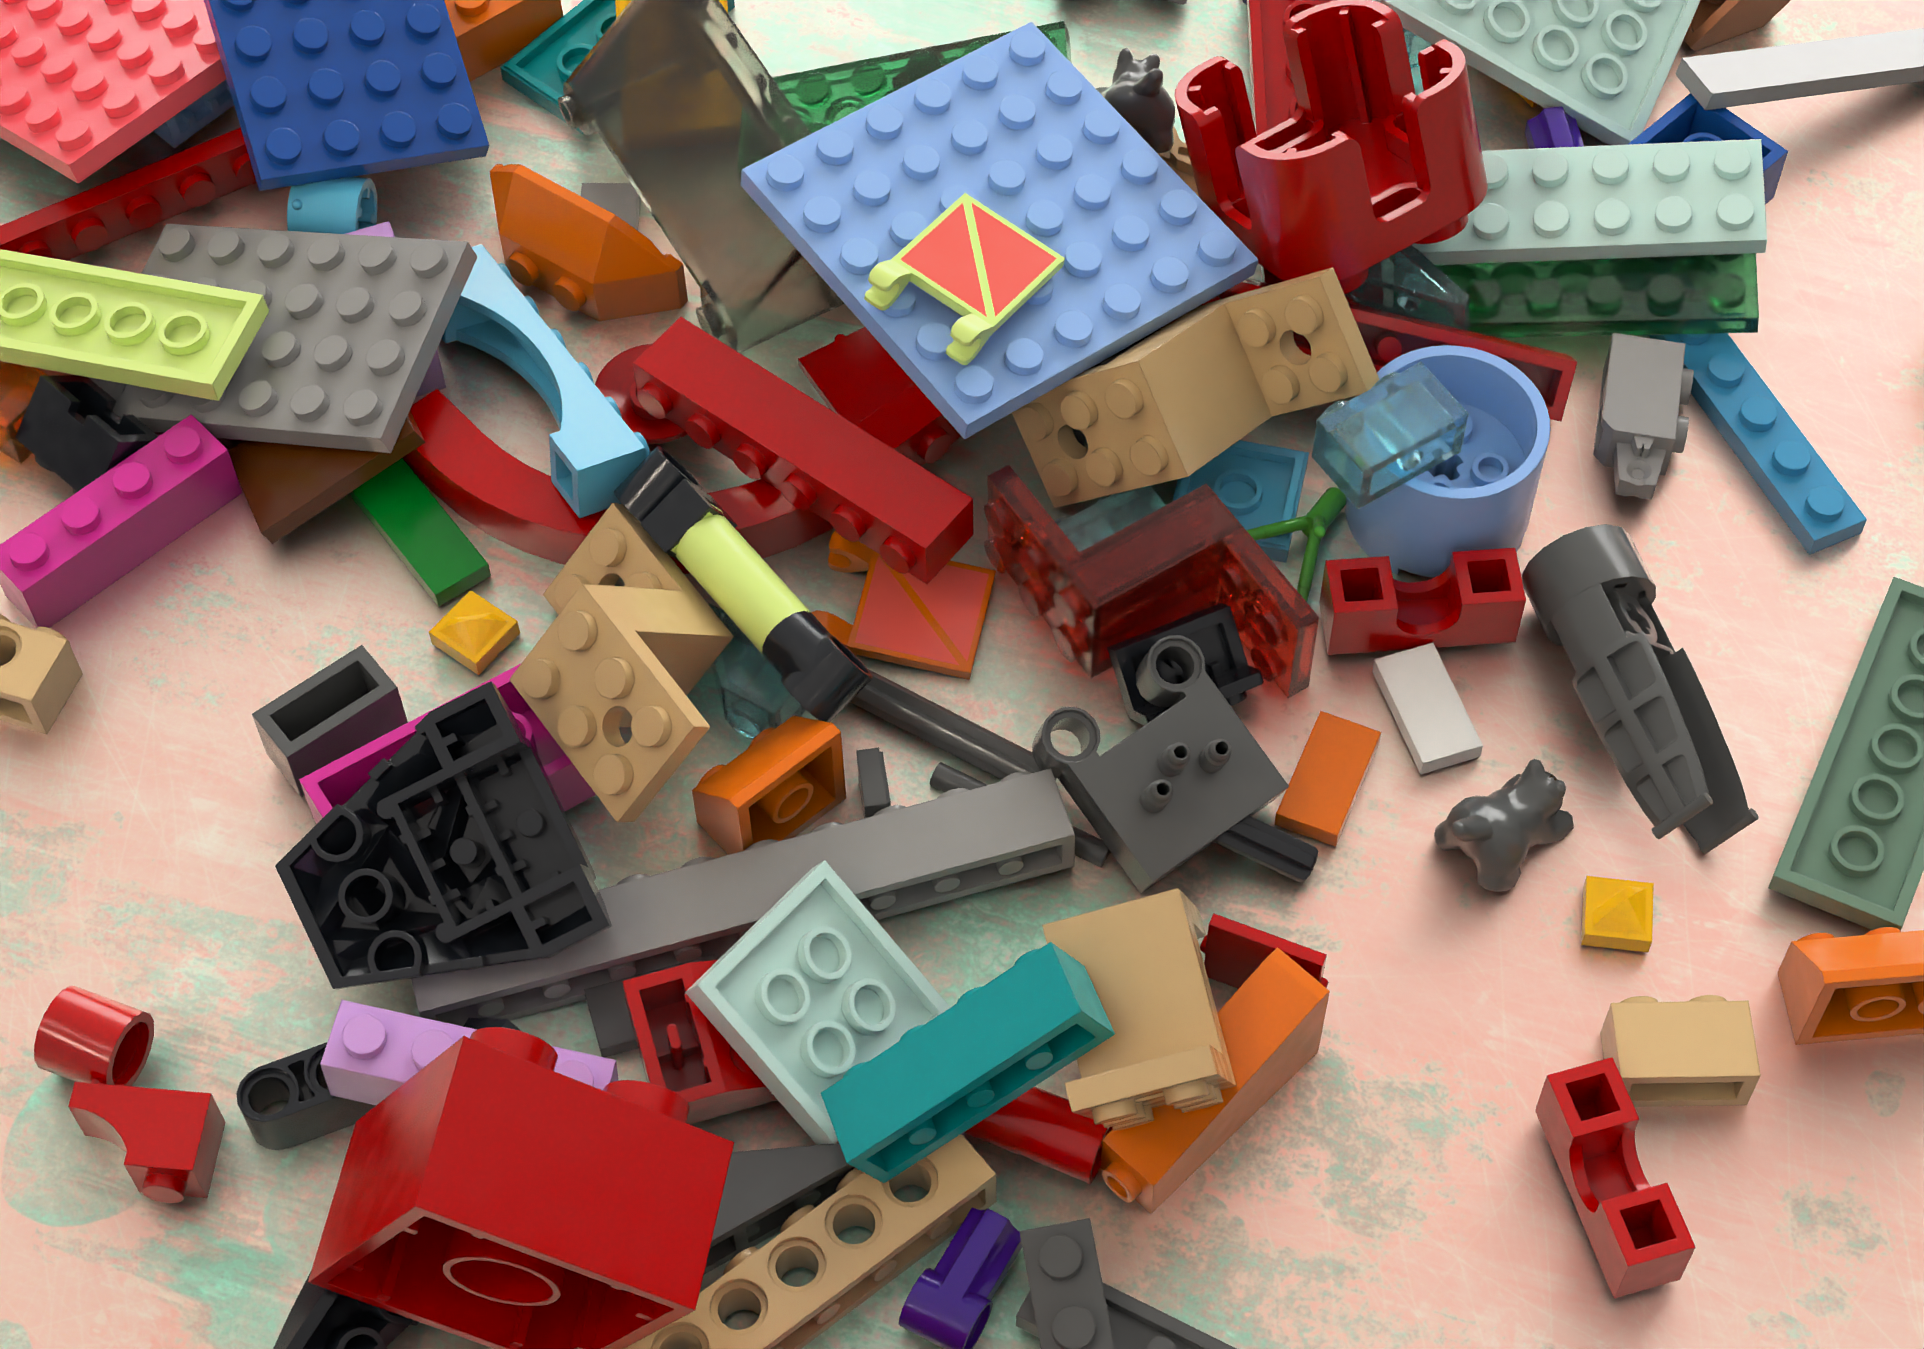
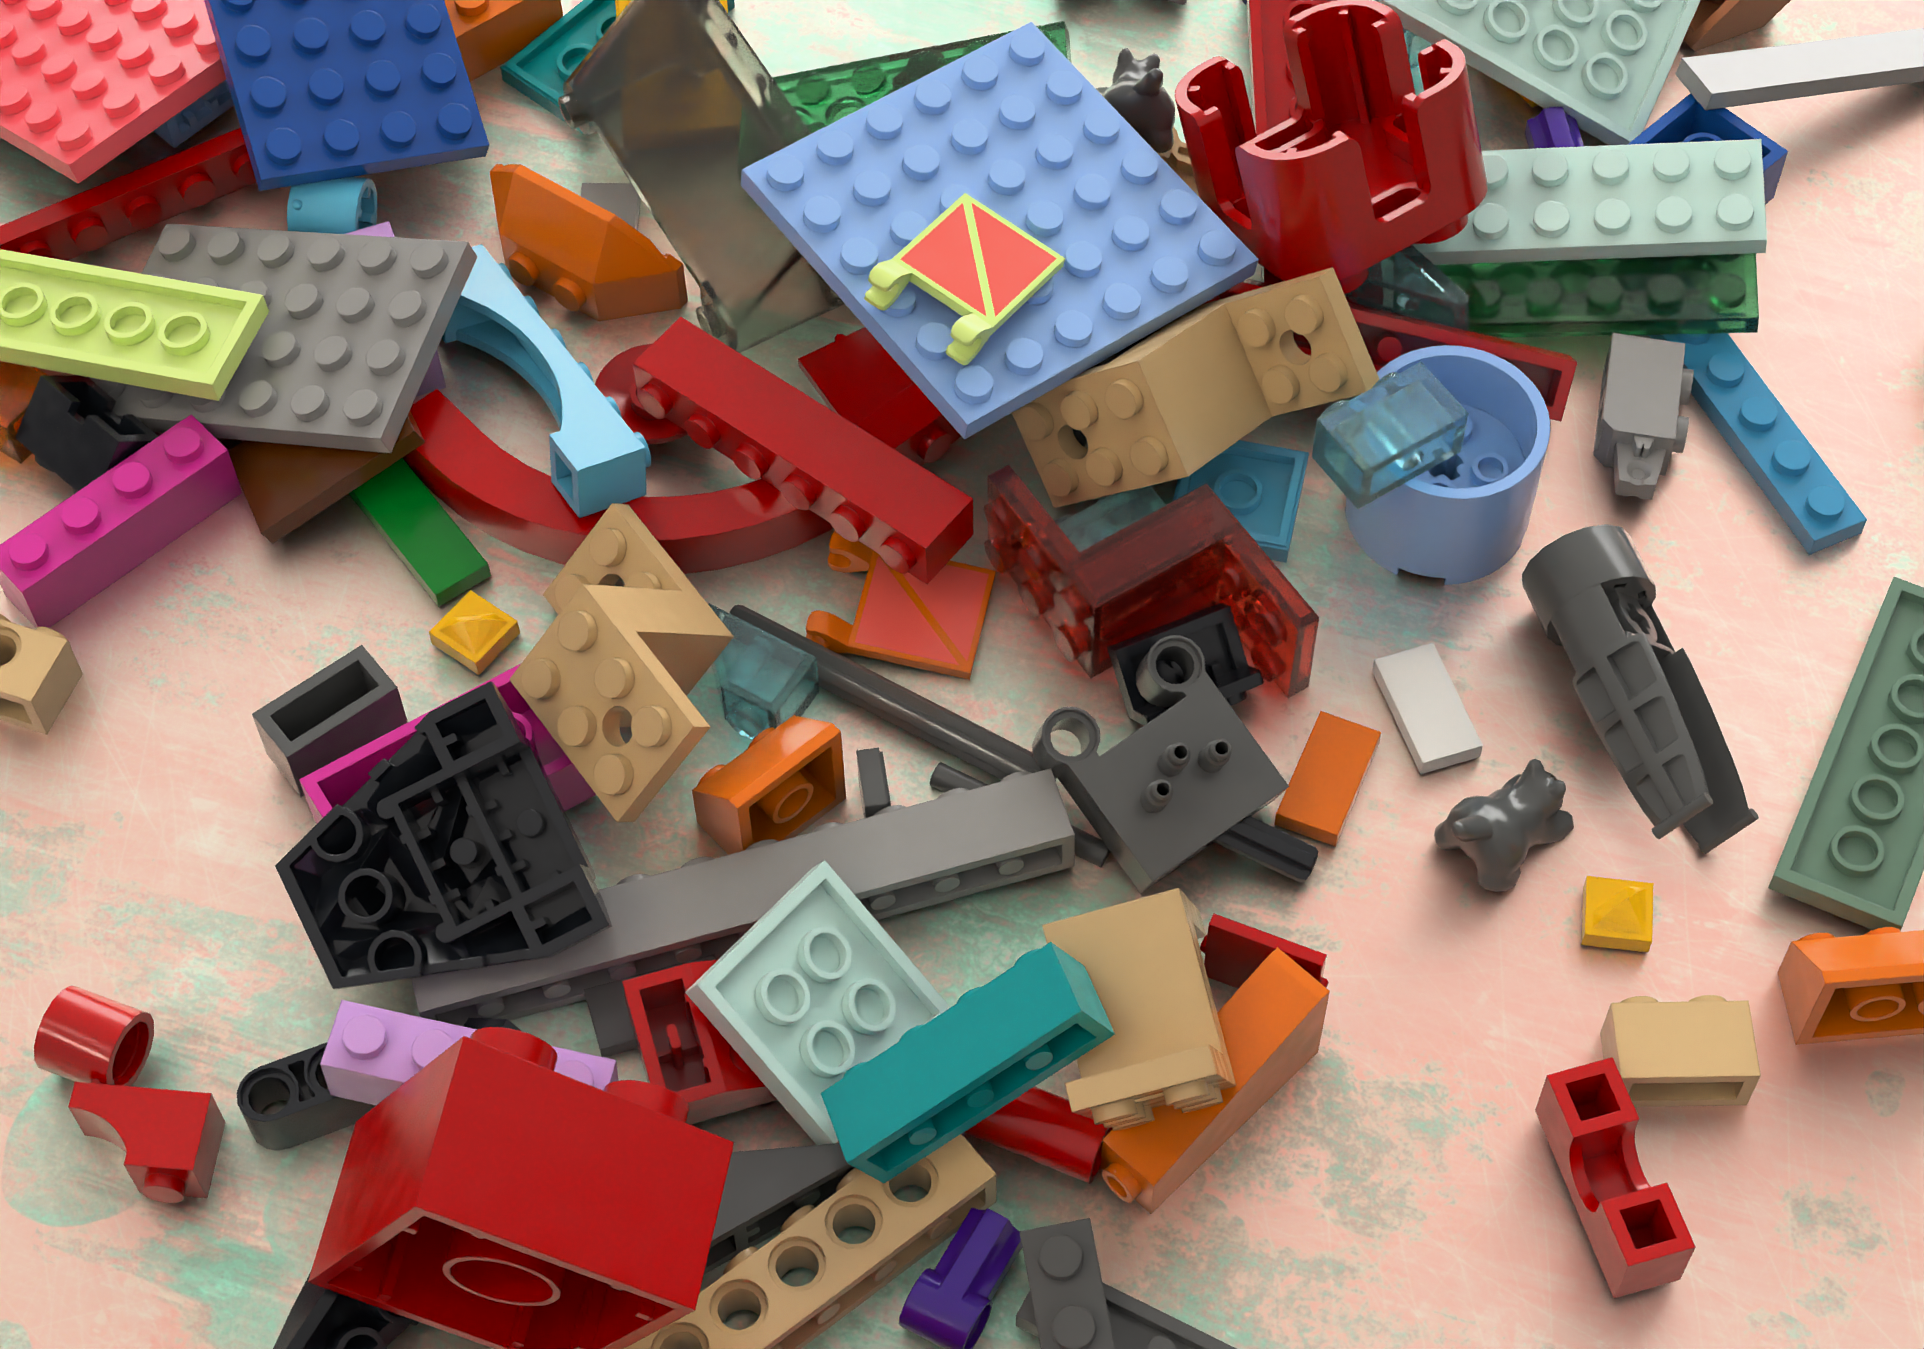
black piece [614,446,873,722] -> none
bright green plant [1240,487,1347,613] -> none
red arch [1319,548,1526,655] -> none

